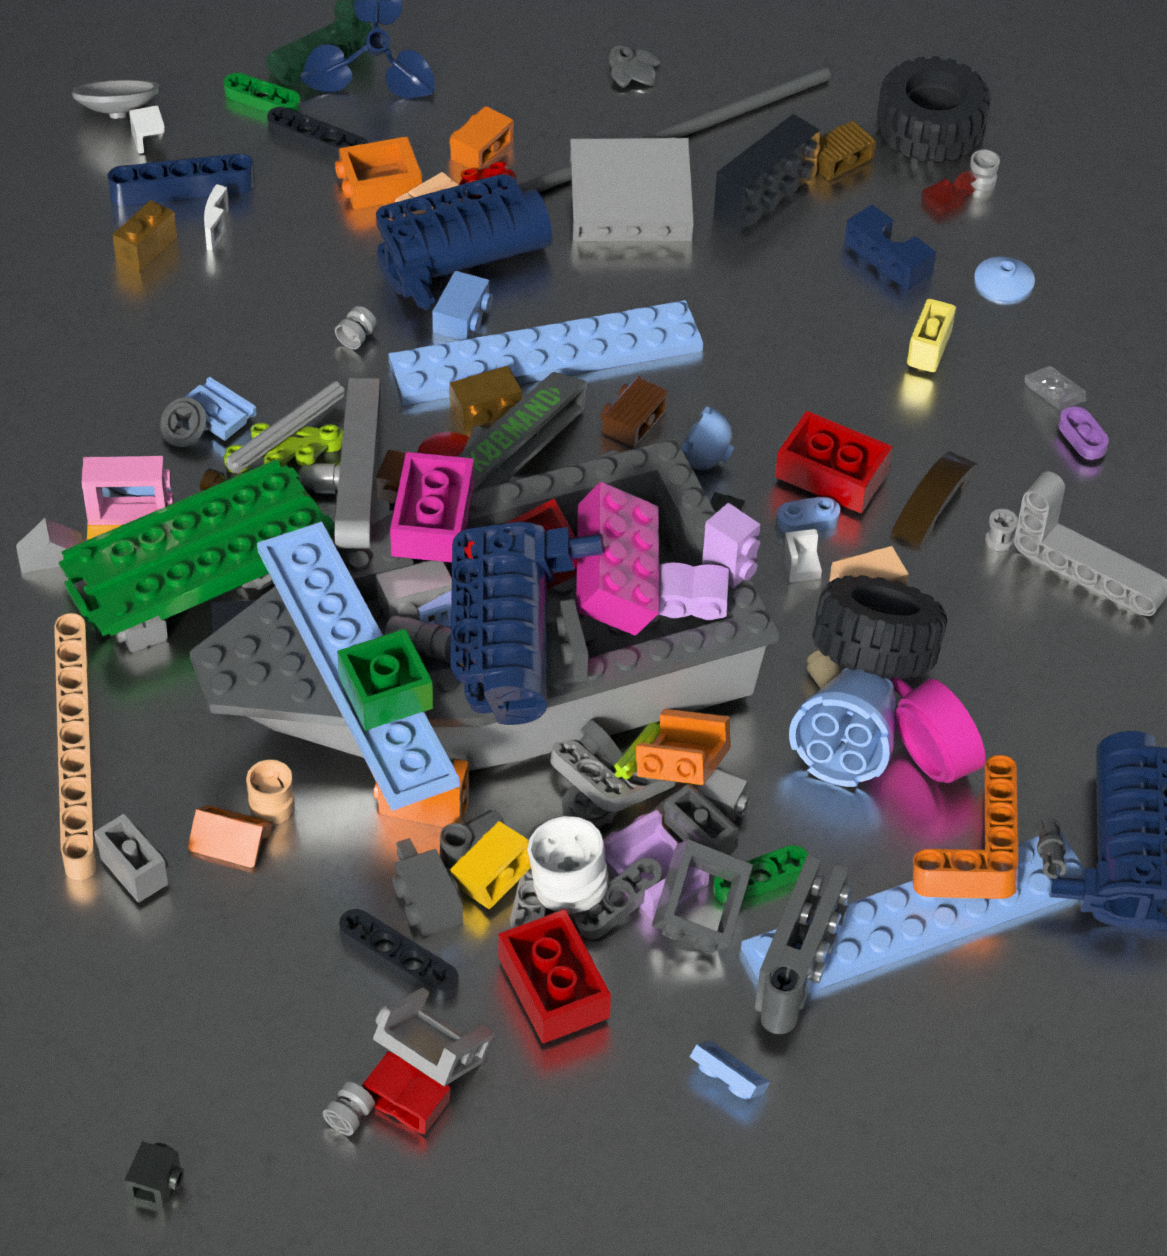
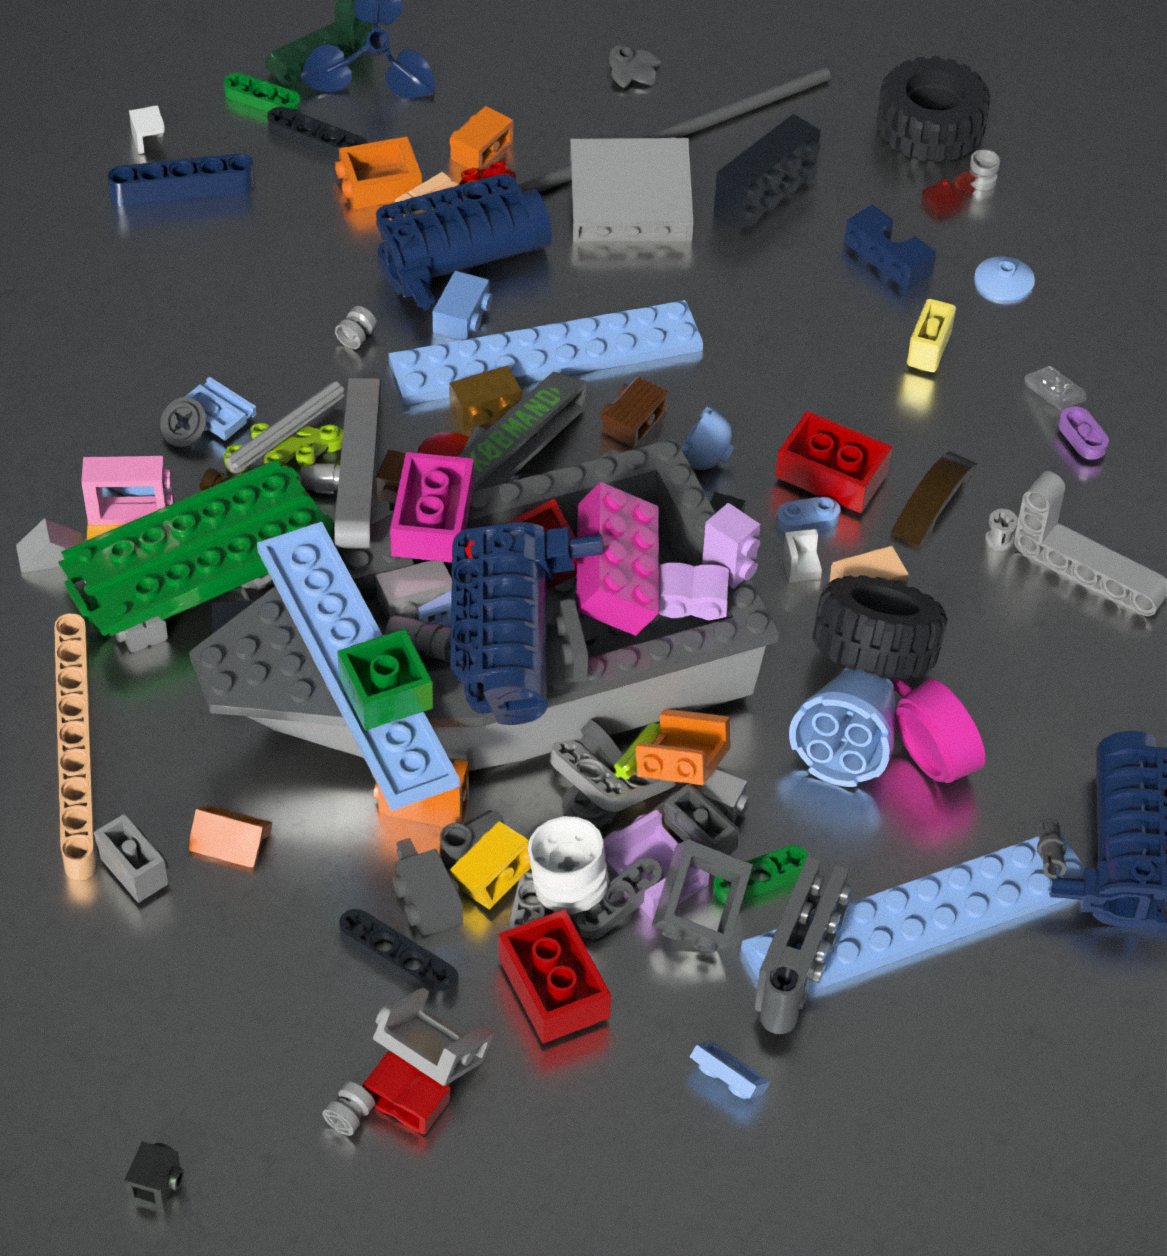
light grey dish [72,79,160,118] -> none
pearl gold brick [112,200,177,273] -> none
white slope [204,184,229,251] -> none
light nougat wheel [246,759,295,825] -> none
dark tan cone [807,650,841,689] -> none
pearl gold brick [817,120,876,181] -> none
orange beam [913,755,1018,899] -> none

